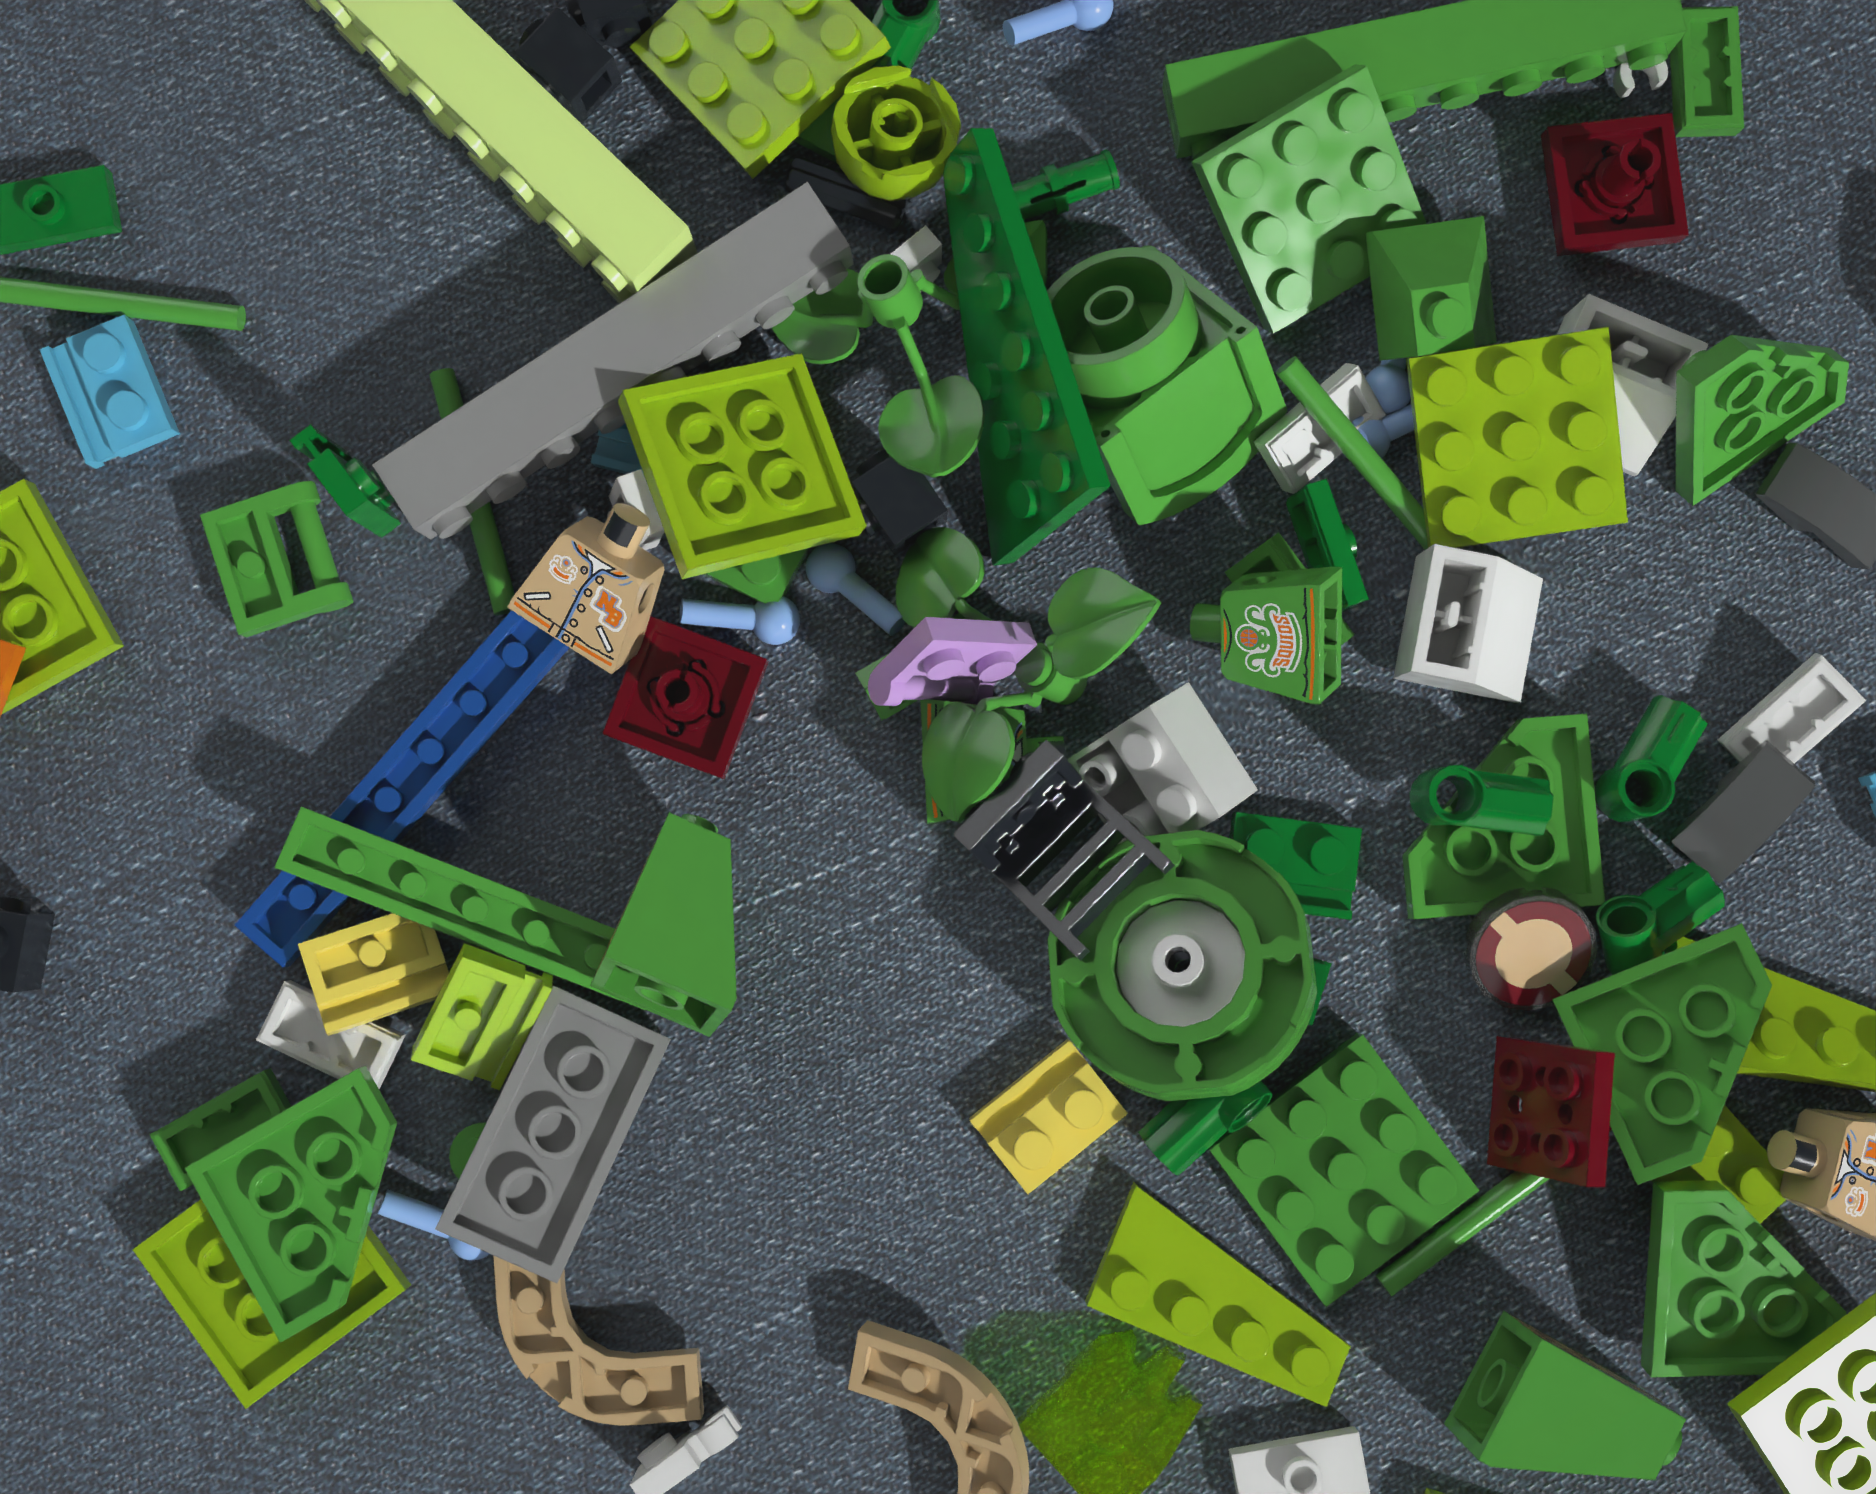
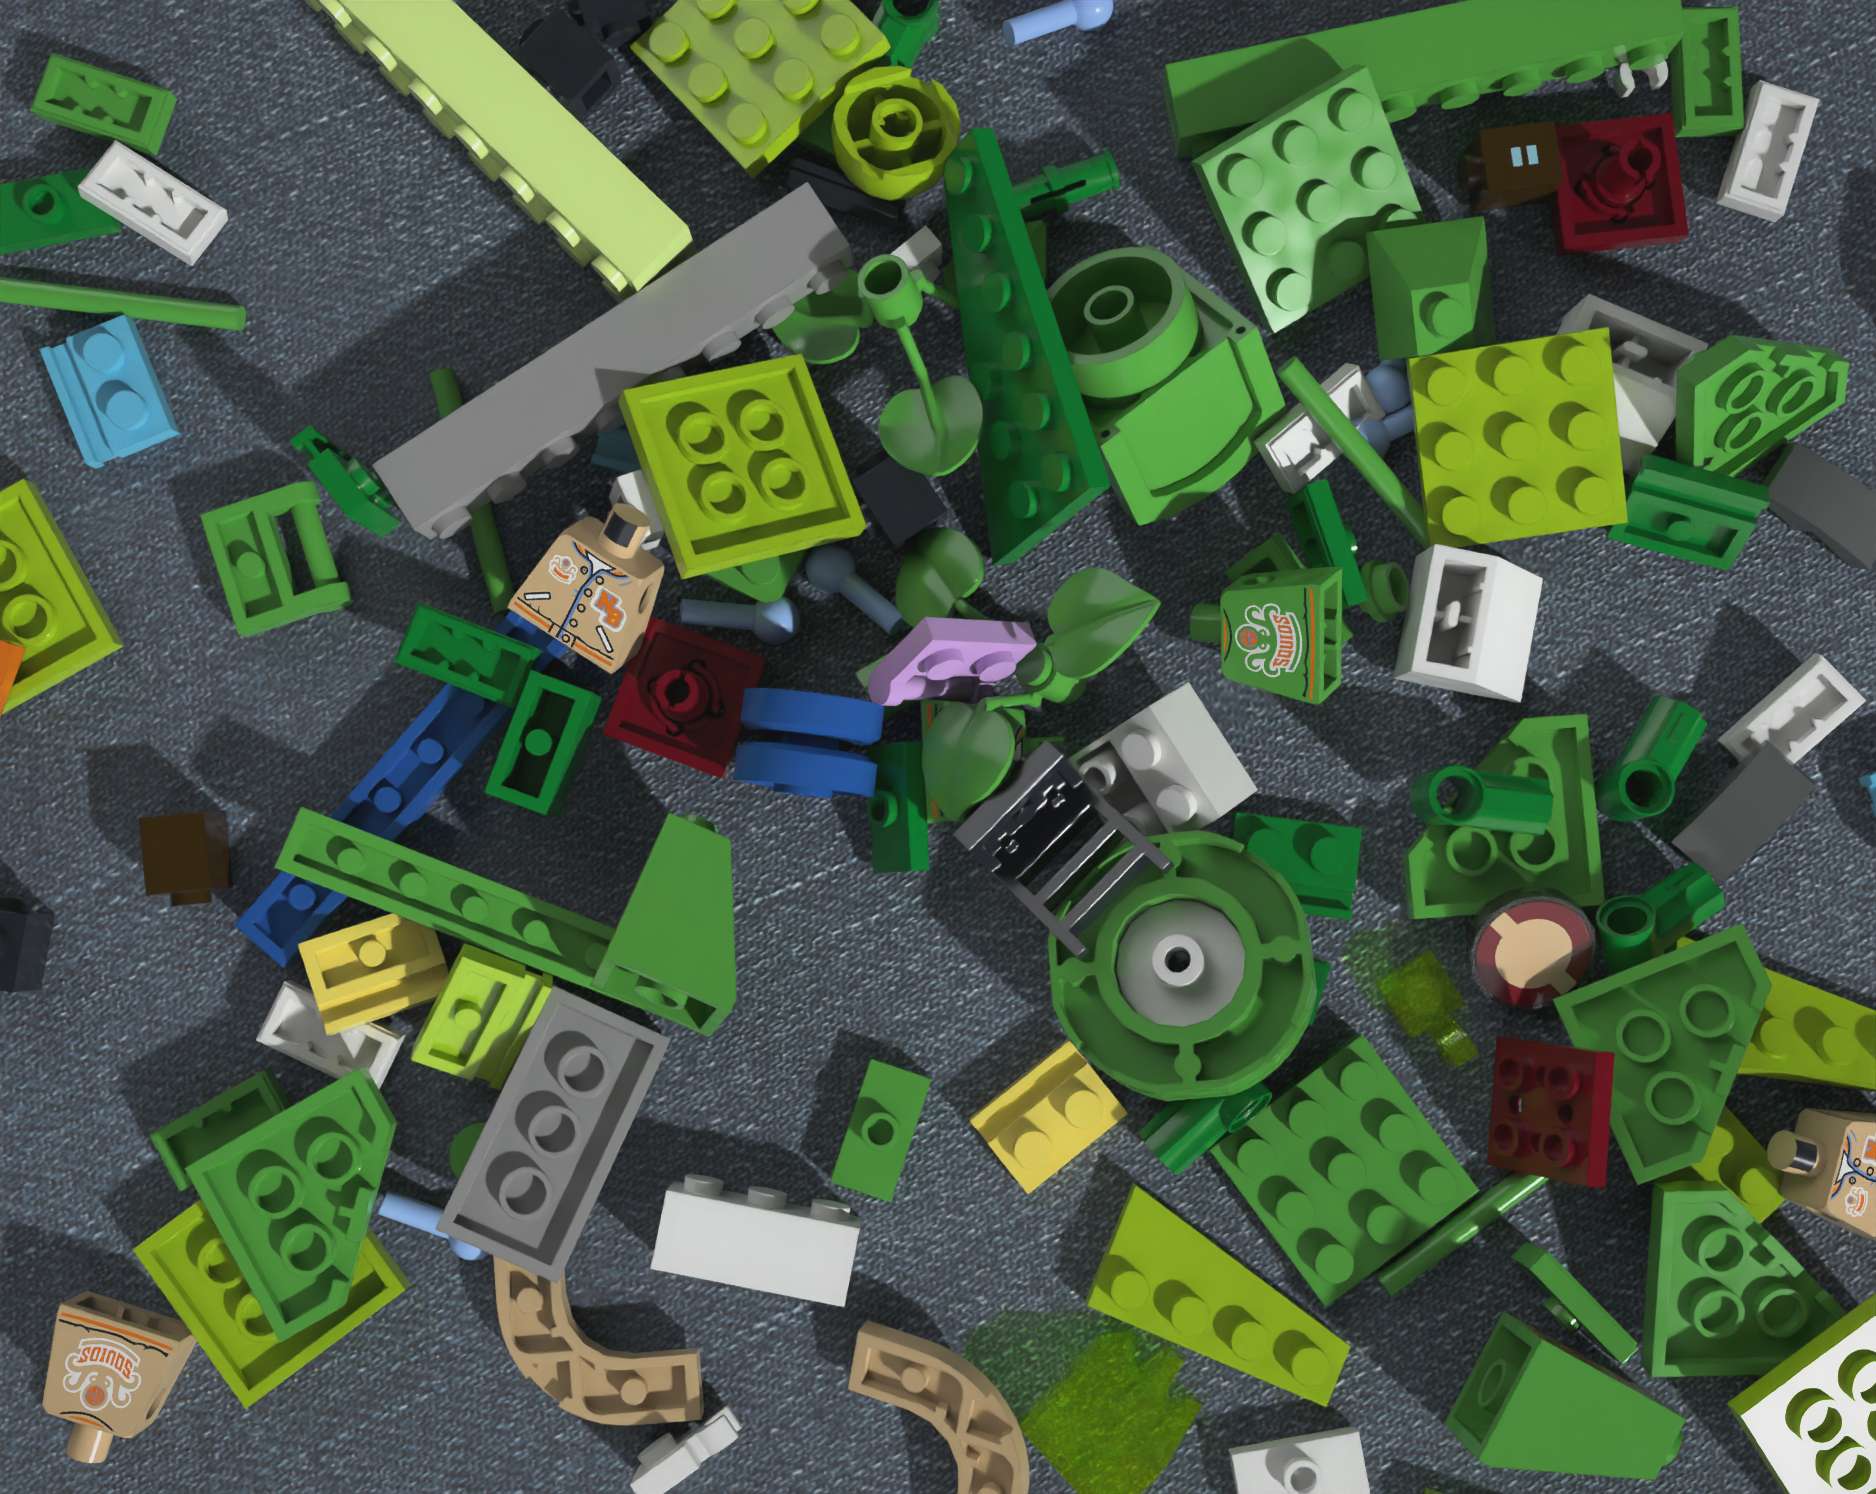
none -> bright green plate [30,52,177,157]
none -> tan torso [42,1291,197,1463]
none -> white plate [78,140,228,266]
none -> dark brown brick [139,811,233,907]
none -> green plate [394,602,543,710]
none -> green brick [484,670,604,818]
none -> white brick [650,1174,862,1307]
none -> blue wheel [733,688,884,799]
none -> bright green plate [830,1057,932,1202]
none -> green plate [866,741,930,873]
none -> bright green plate [1359,559,1410,623]
none -> clear neon green plate [1372,950,1479,1067]
none -> dark brown brick [1457,121,1564,212]
none -> bright green plate [1511,1241,1639,1365]
none -> green plate [1606,453,1771,571]
none -> white plate [1716,80,1819,222]

